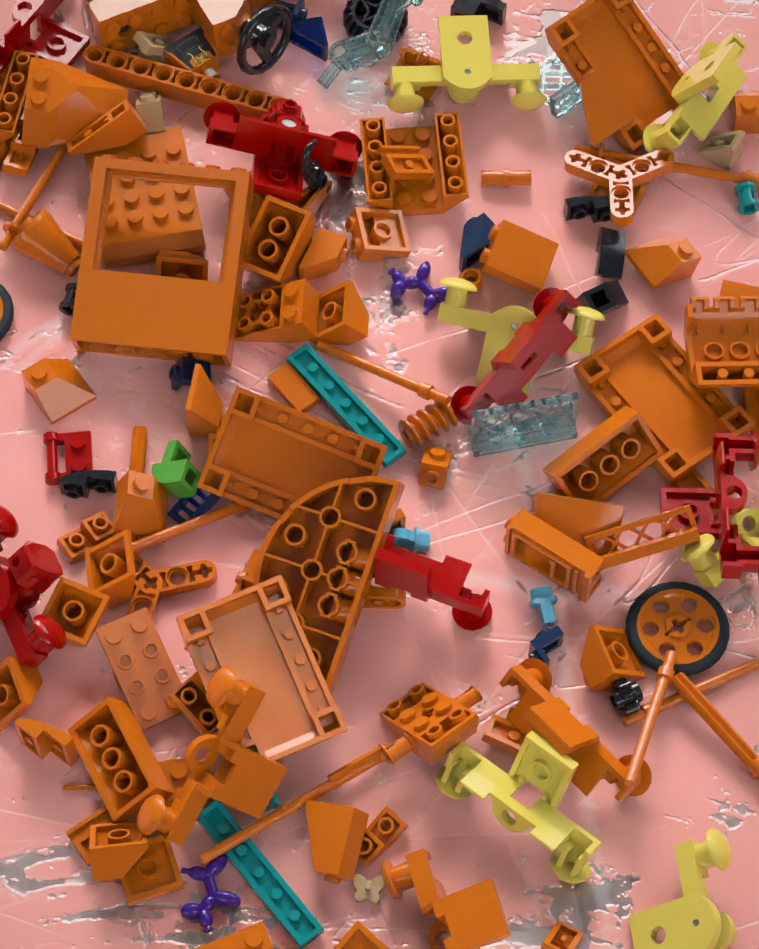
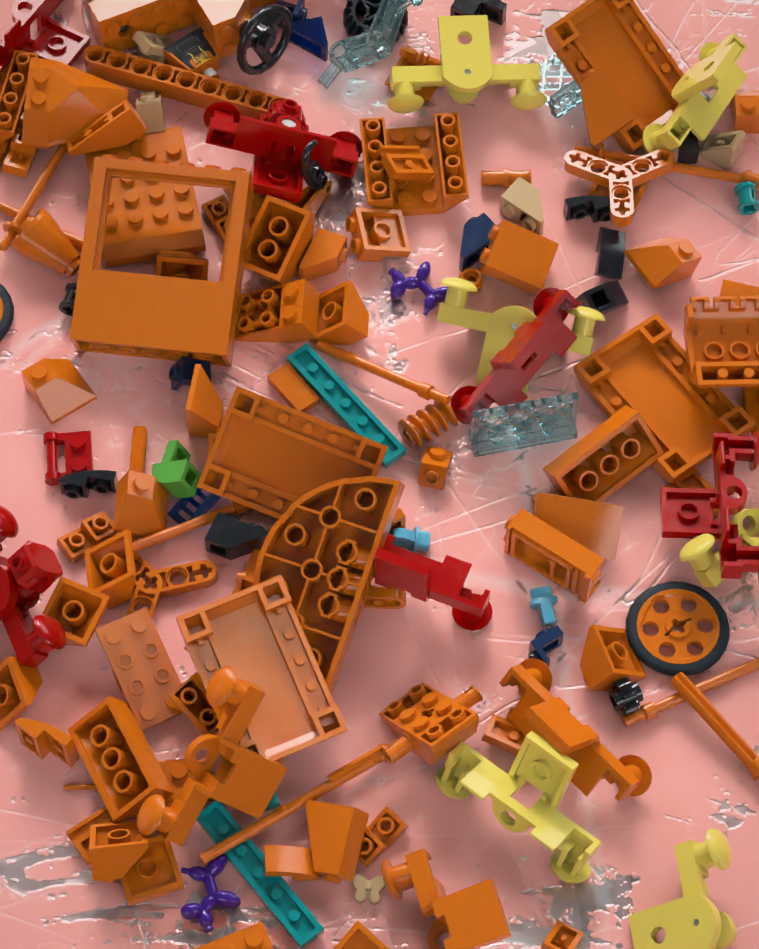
orange fence [585,504,701,571] -> none
orange bar [624,650,678,787] -> none
none -> orange slope [201,194,229,242]
none -> black slope [205,512,268,560]
none -> orange slope [263,845,322,881]
none -> tan slope [500,177,544,235]
none -> black slope [677,131,699,164]

